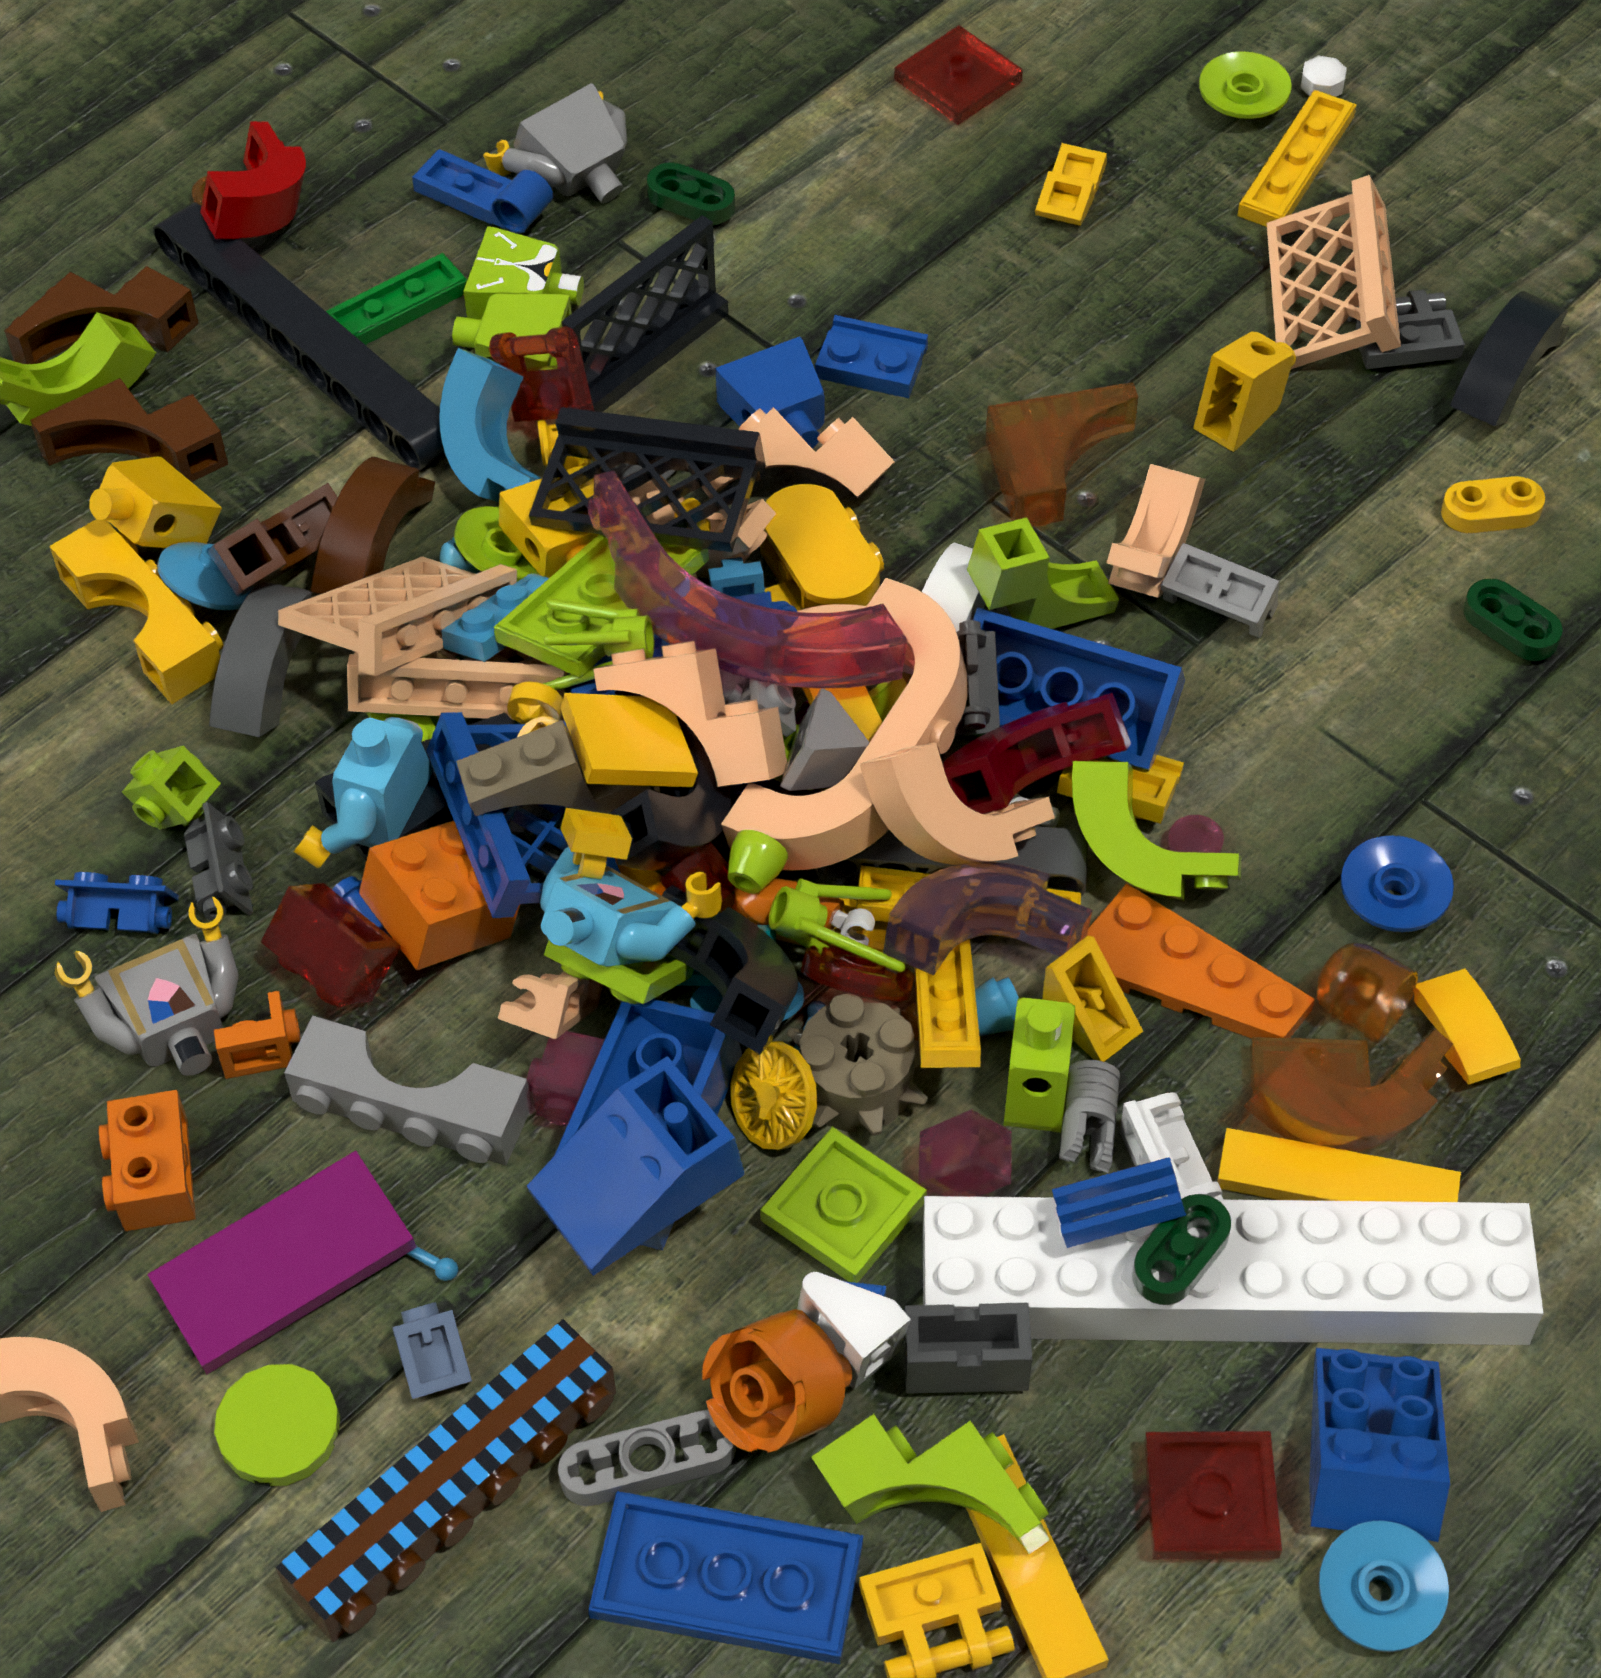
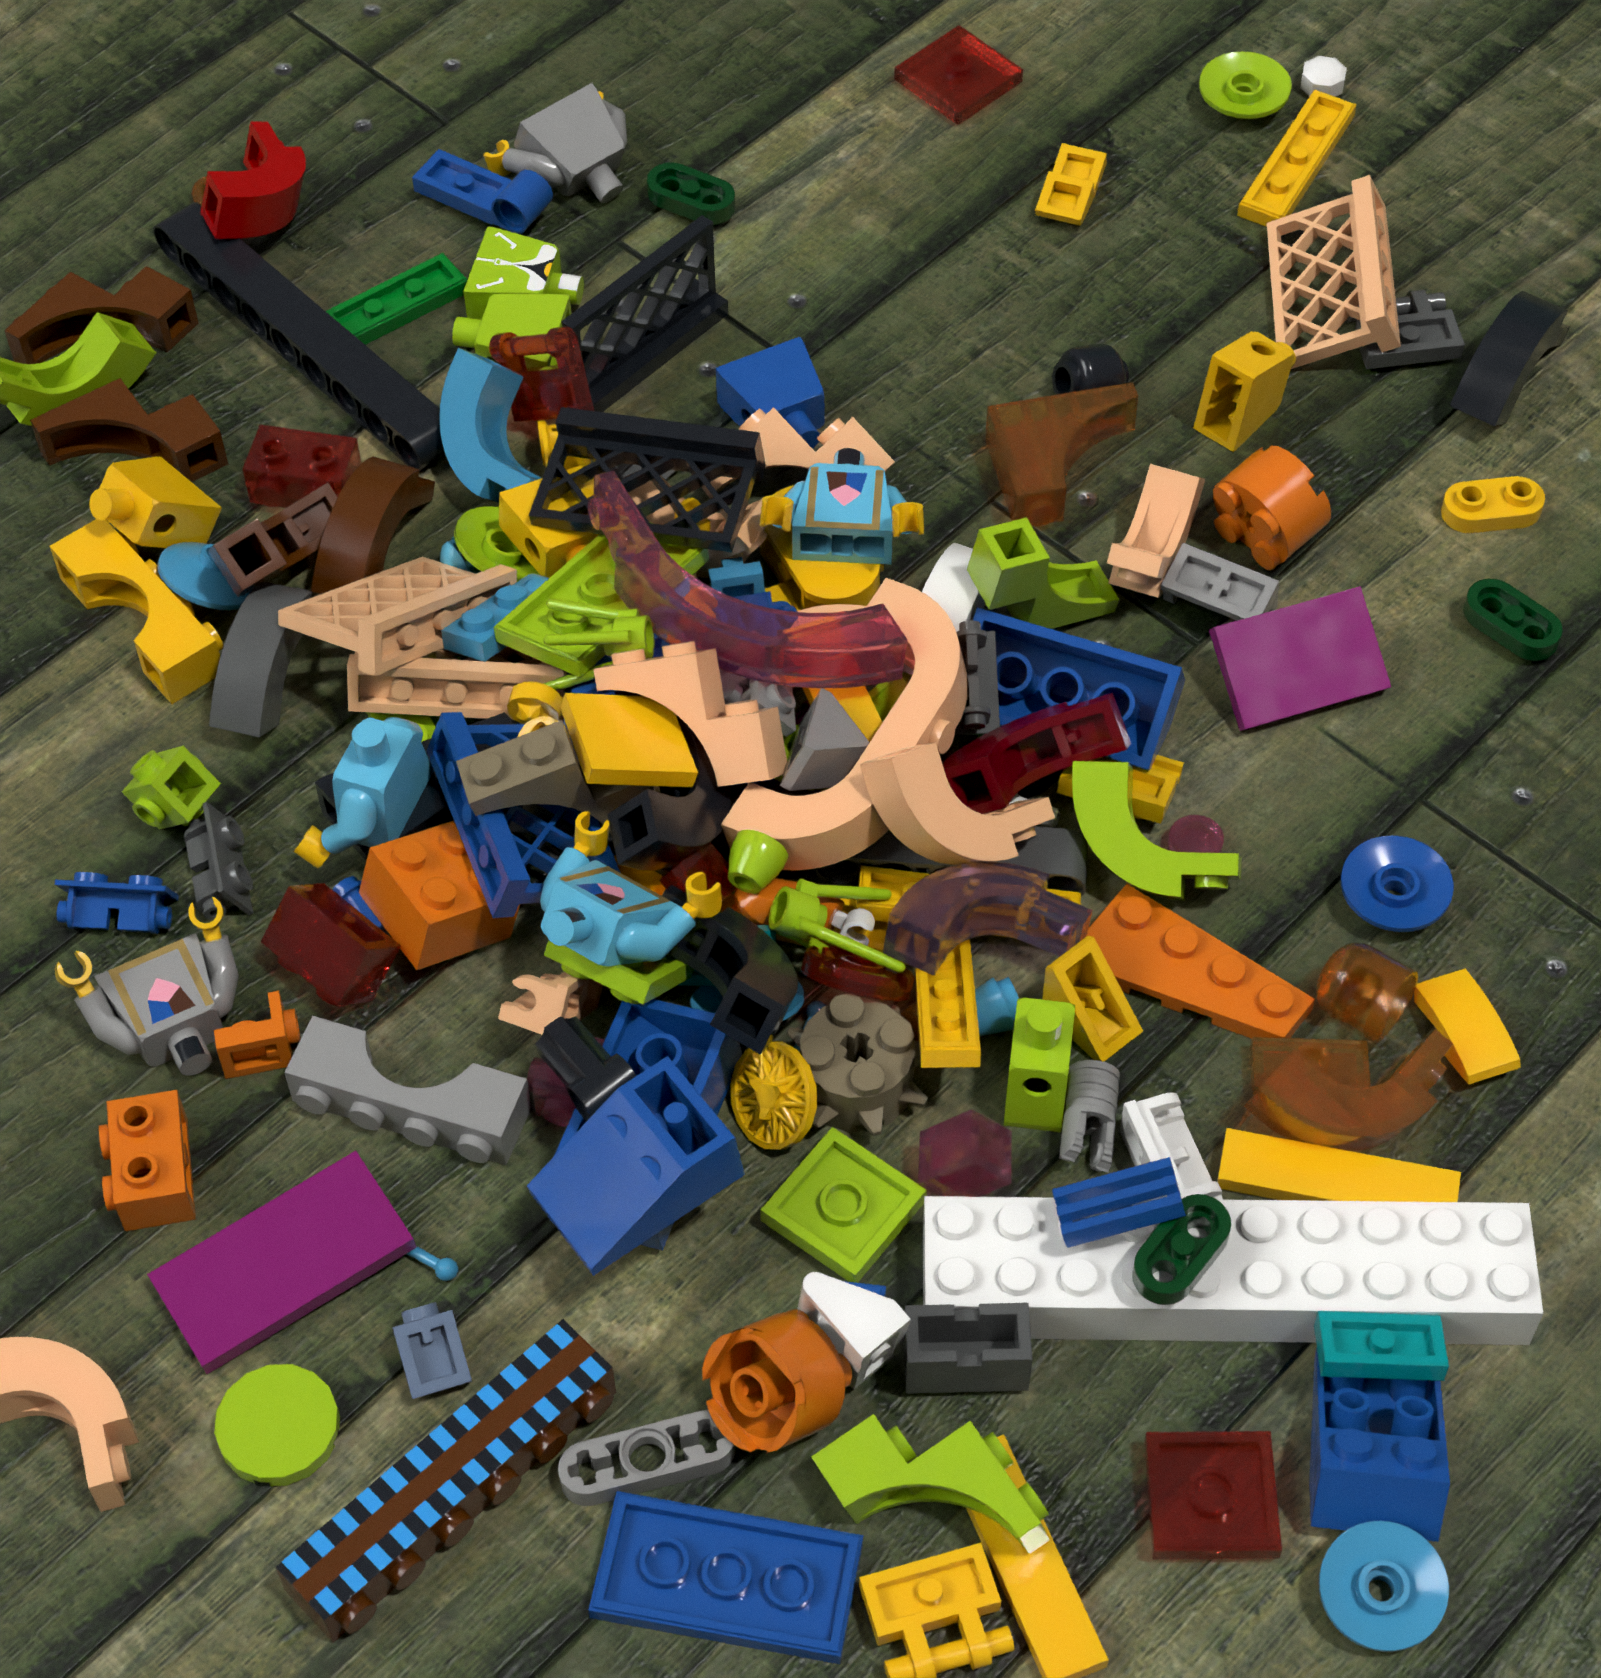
yellow tile [561,808,632,879] -> none
blue plate [815,315,928,398] -> none
none -> clear red brick [242,424,362,508]
none -> black piece [535,1016,636,1122]
none -> medium azure torso [759,448,924,565]
none -> black head [1052,344,1129,412]
none -> magenta tile [1209,586,1391,731]
none -> orange brick [1212,445,1331,570]
none -> teal plate [1314,1311,1449,1381]

